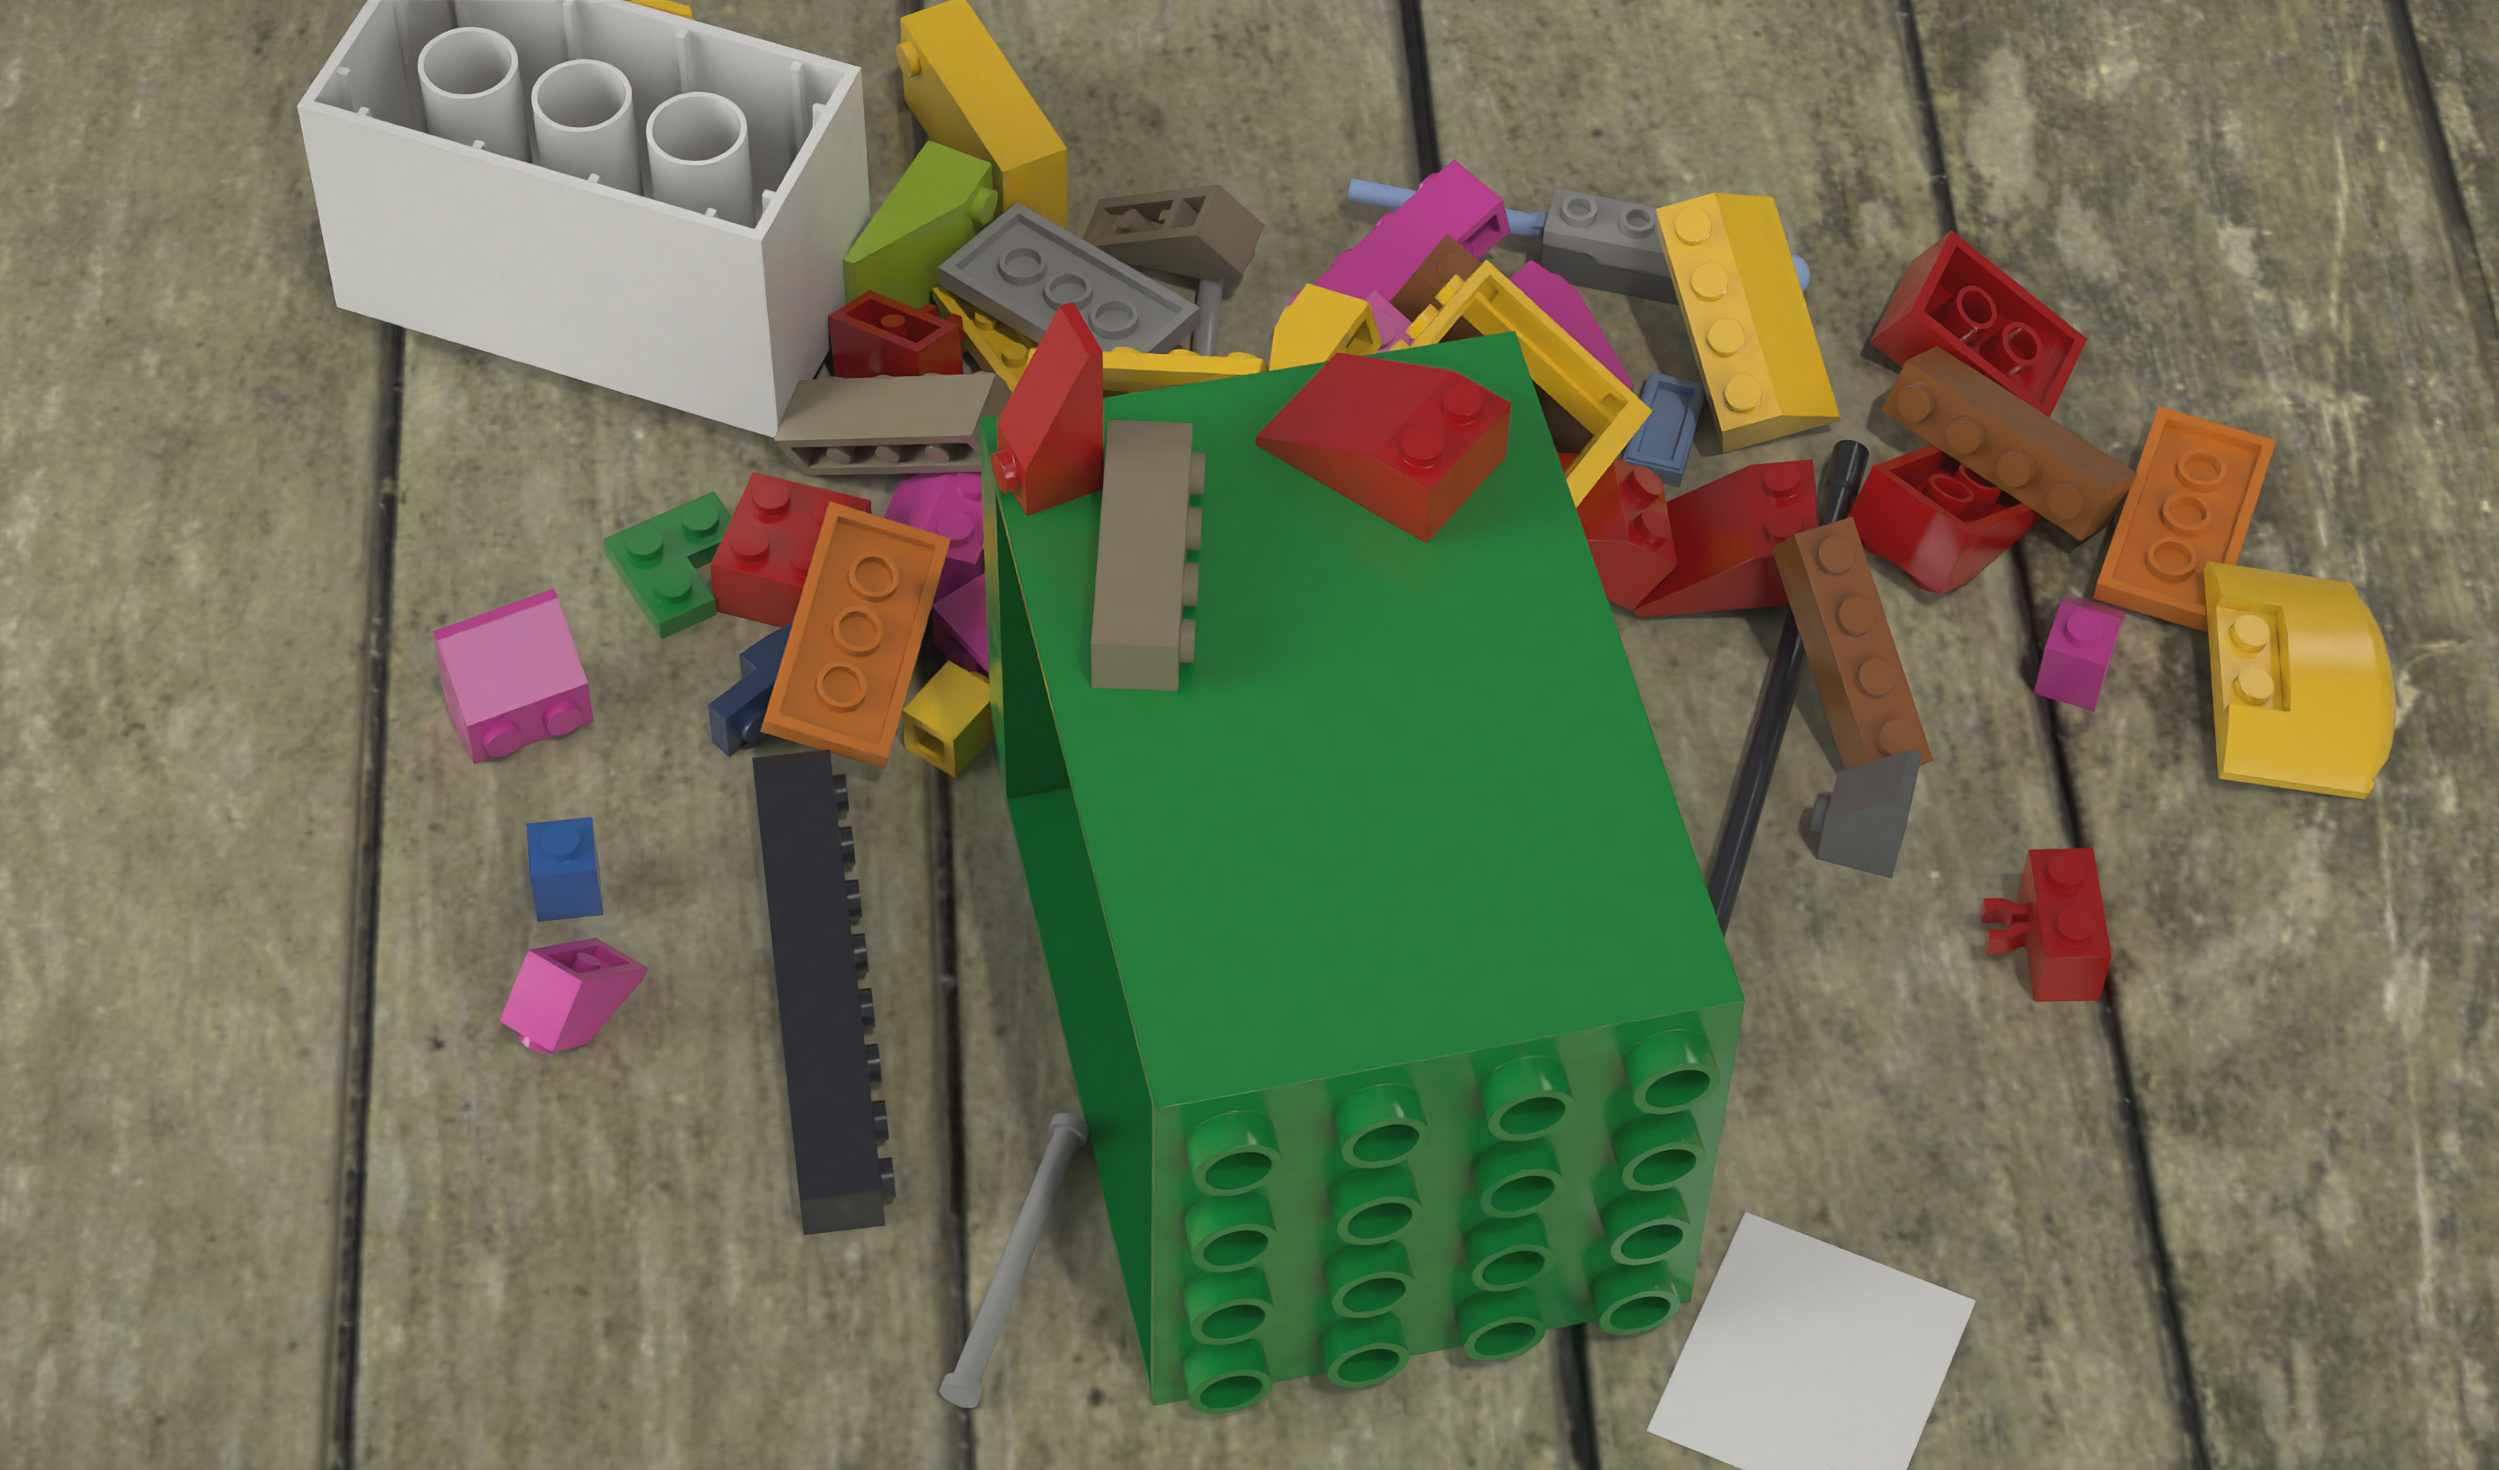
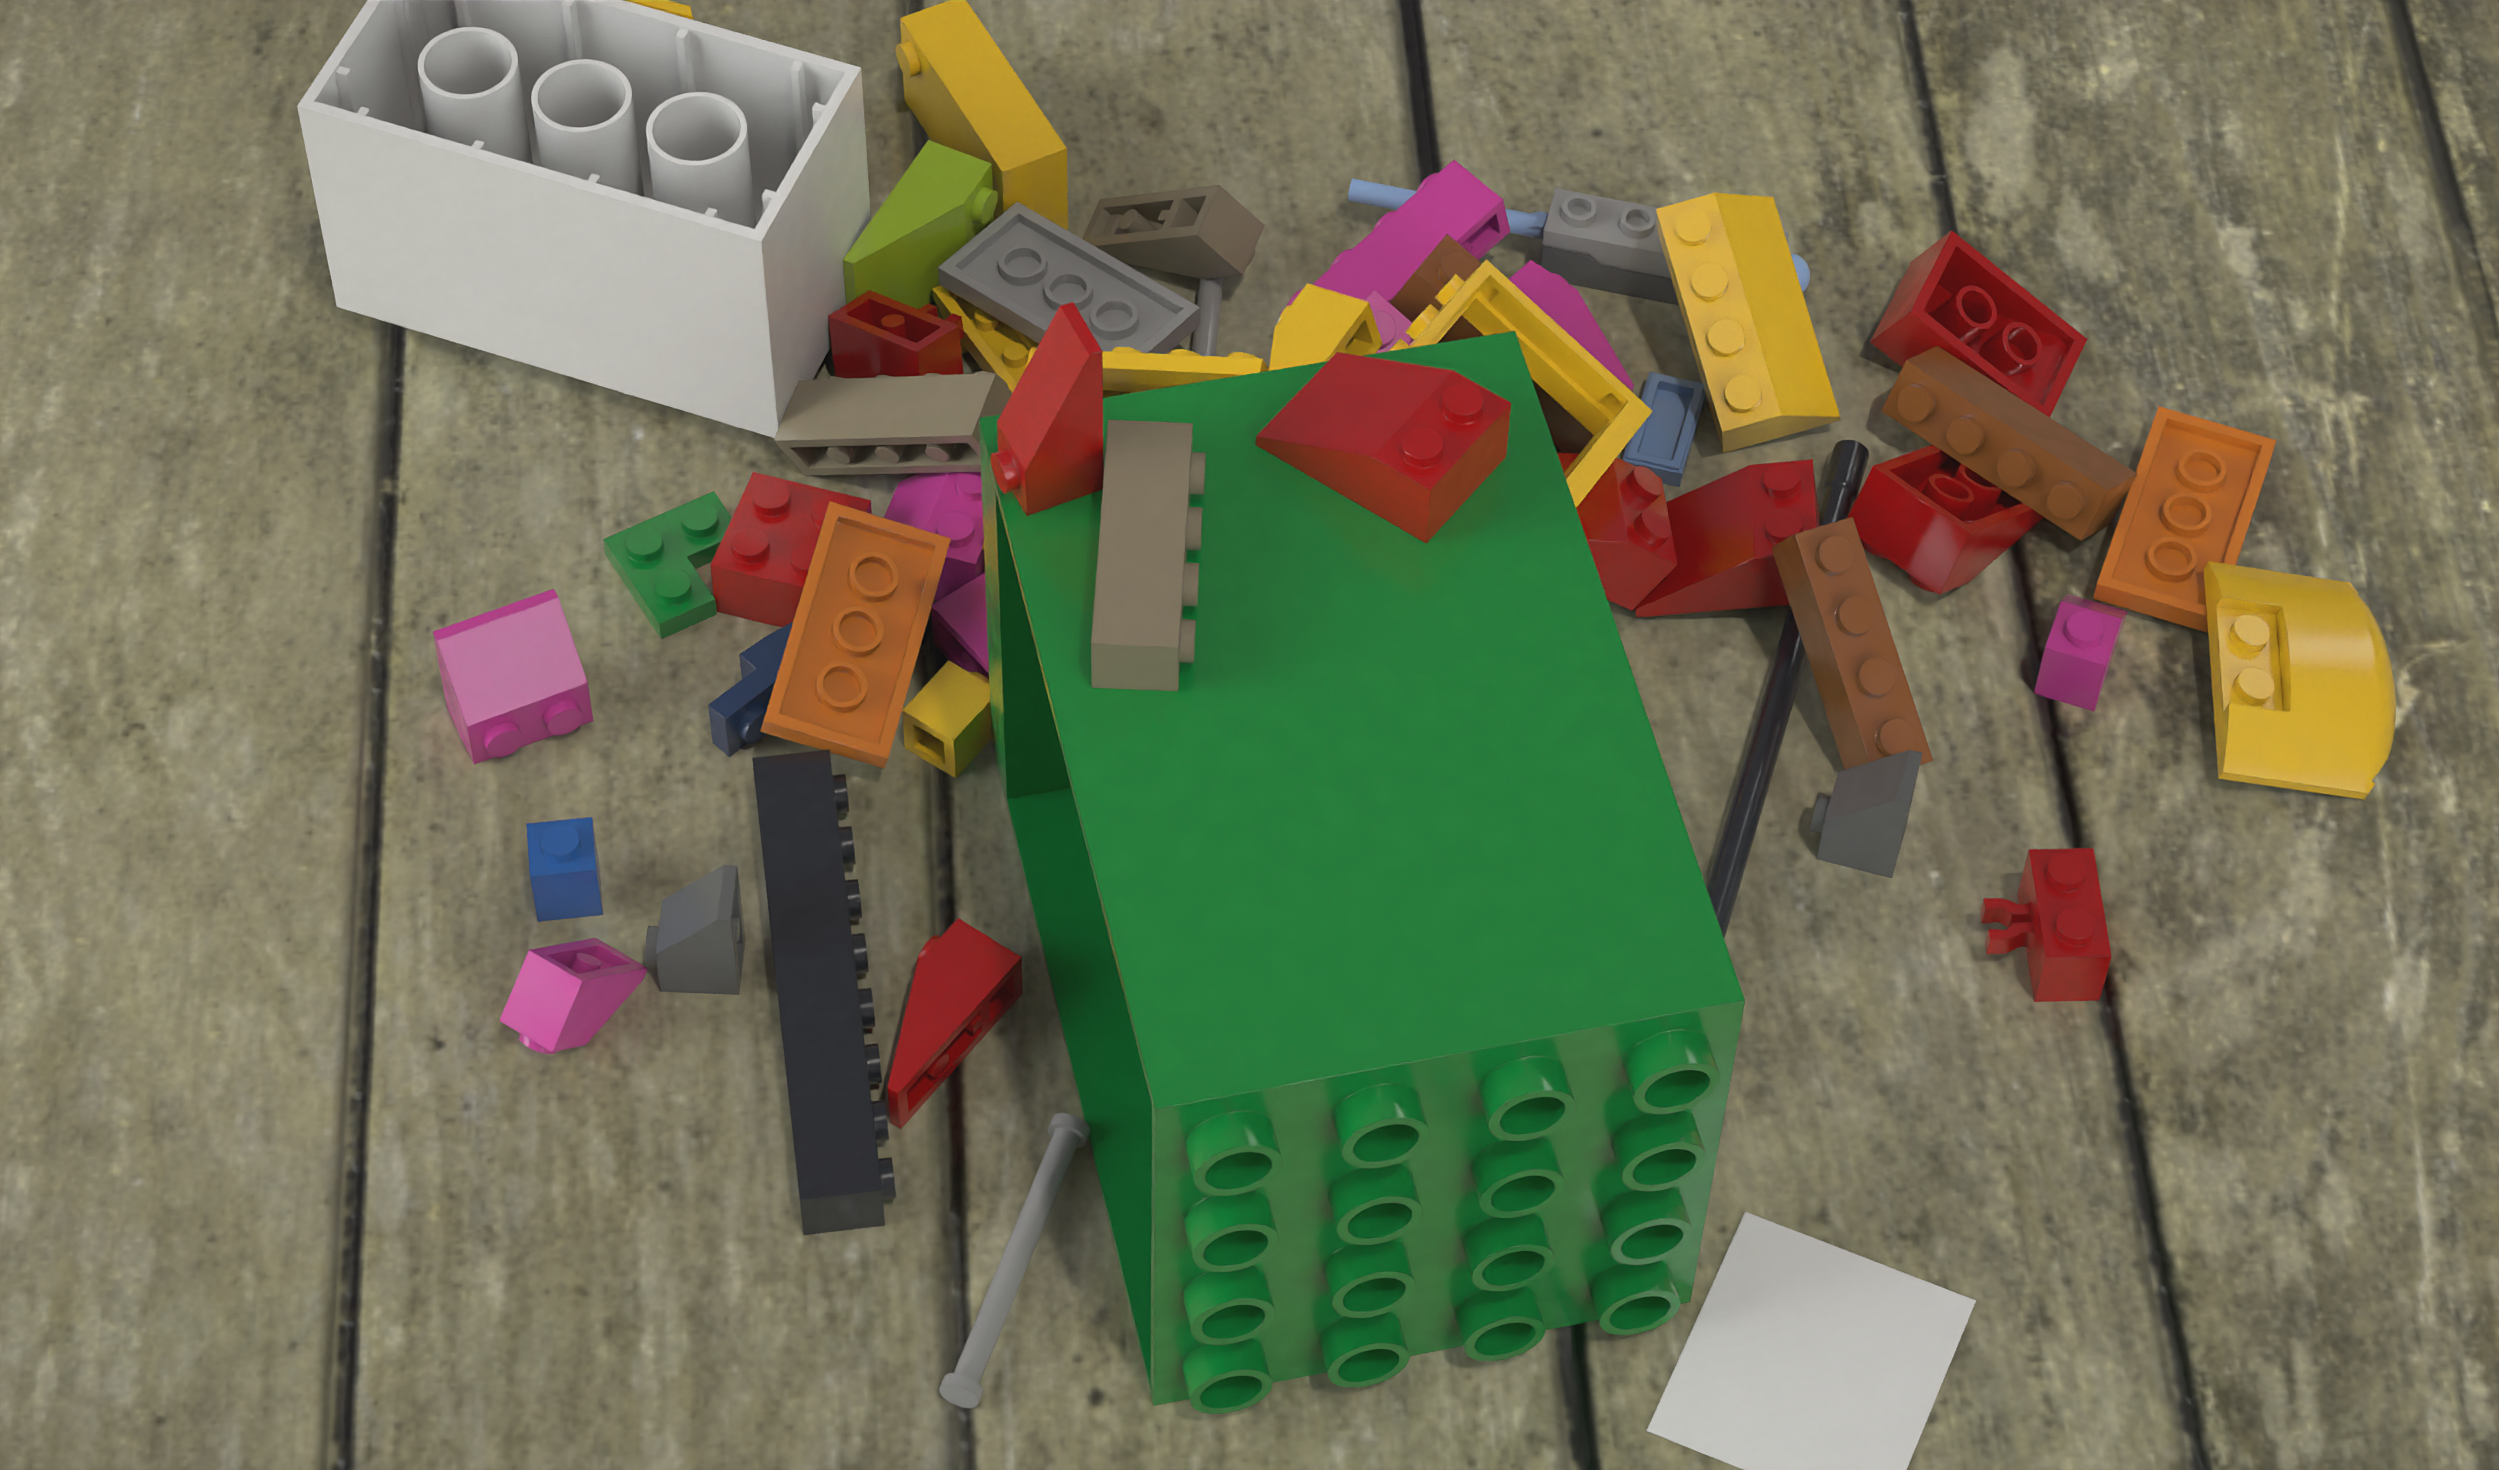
none -> dark grey slope [645,865,746,995]
none -> red slope [887,918,1023,1130]

